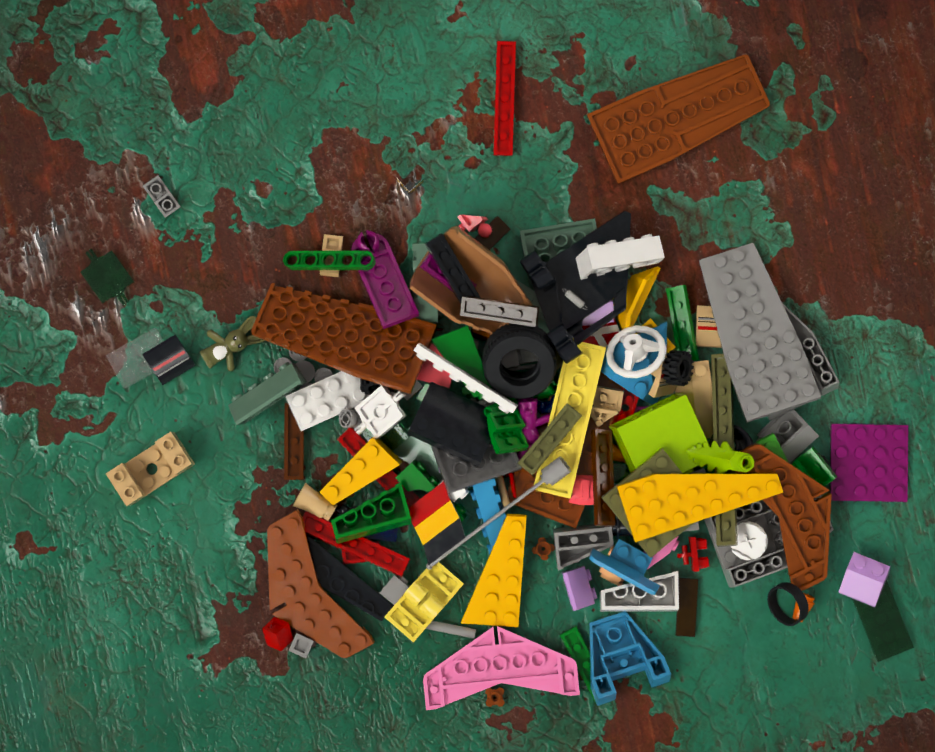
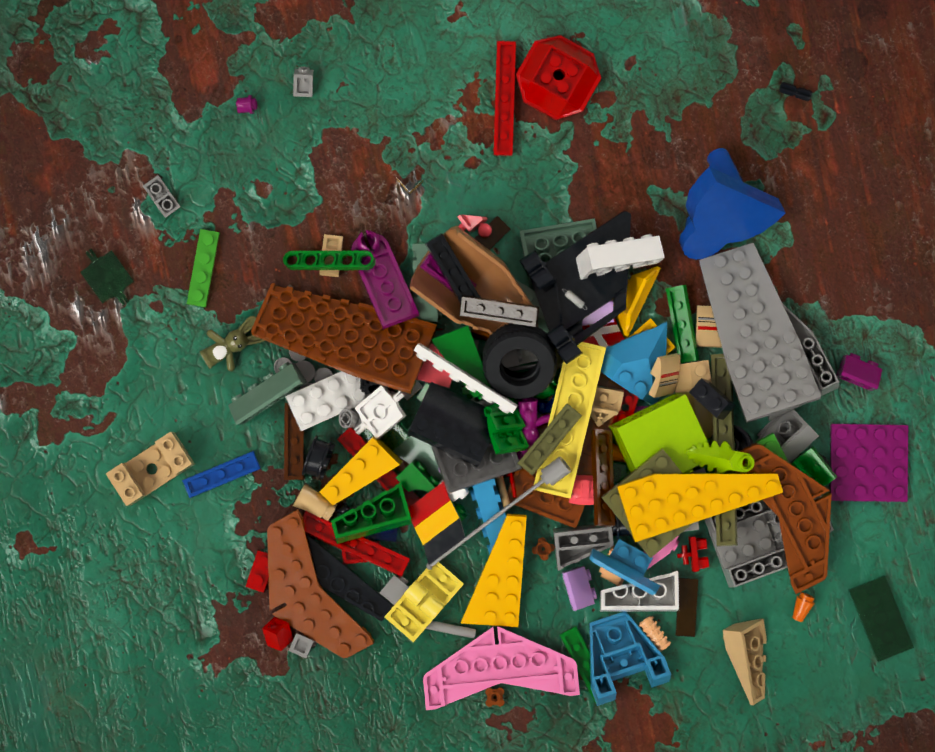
clear plate [105,328,164,389] -> none
black slope [142,334,196,385] -> none
dark orange wing [587,55,770,184] -> none
white piece [606,325,667,379] -> none
black tyre [662,350,694,386] -> none
white tile [731,521,768,560] -> none
black tyre [767,582,809,626] -> none
lavender slope [839,552,890,607] -> none
none -> blue tile [182,451,261,498]
none -> bright green plate [187,229,220,308]
none -> magenta hose [236,95,258,114]
none -> red plate [245,550,269,593]
none -> light grey bracket [293,67,314,97]
none -> black wheel [302,435,335,481]
none -> red piece [516,35,601,121]
none -> light nougat piece [639,616,671,652]
none -> blue piece [679,148,786,260]
none -> black brick [689,378,736,420]
none -> tan wedge [722,619,767,705]
none -> black piece [779,82,812,101]
none -> magenta slope [836,353,882,391]

